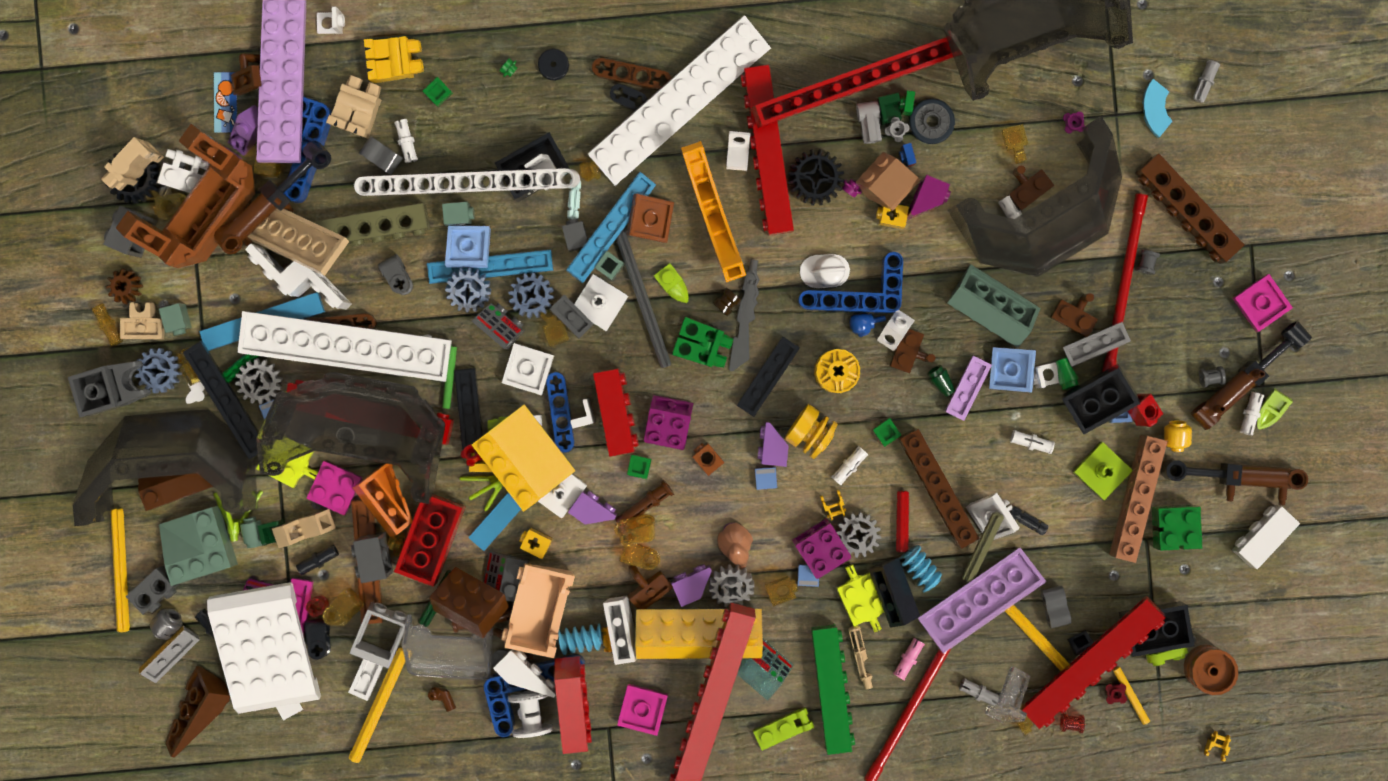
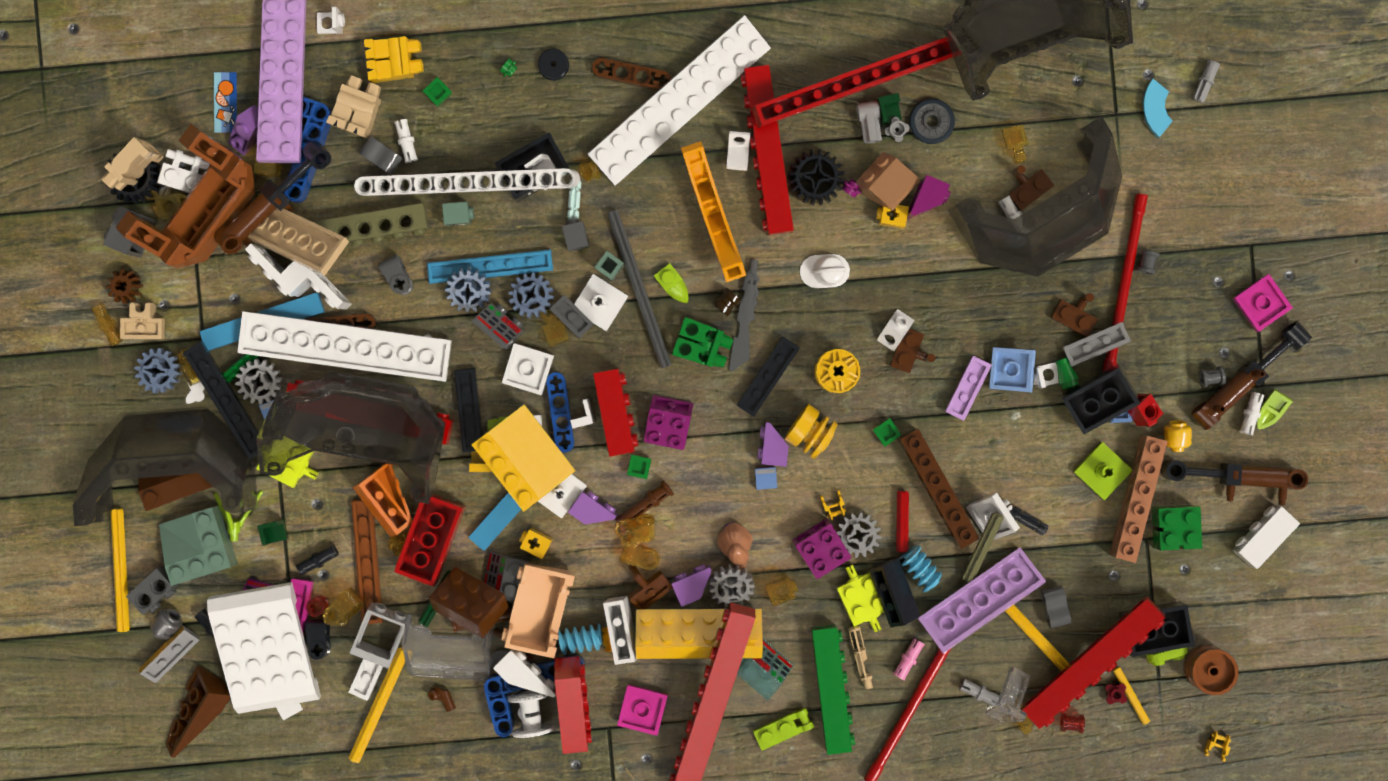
dark grey brick [68,361,151,418] -> none
sand green brick [159,303,192,336] -> none
reddish brown plate [231,53,262,96] -> none
sand green brick [240,516,262,548] -> none
tan brick [272,509,336,548] -> none
dark pink plate [306,460,363,516] -> none
dark grey brick [351,531,393,583] -> none
bright green bar [442,346,457,409] -> none
light blue plate [445,226,491,268] -> none
lime plant [459,475,503,511] -> none
red plate [461,444,483,467] -> none
dark azure tile [566,172,656,283] -> none
black beam [610,84,647,112] -> none
dark orange tile [627,194,674,243] -> none
dark orange brick [692,443,724,476] -> none
medium blue tile [797,564,819,587] -> none
blue beam [798,252,903,313] -> none
white pin [831,446,868,485] -> none
blue piece [849,314,886,337] -> none
green plate [899,90,915,116] -> none
blue plate [899,143,916,168] -> none
dark green cone [927,365,955,397] -> none
sand green slope [948,264,1041,348] -> none
white pin [1010,430,1055,454] -> none
magenta plate [1063,111,1085,134] -> none
black slope [1067,630,1094,656] -> none
reddish brown brick [1135,153,1245,264] -> none

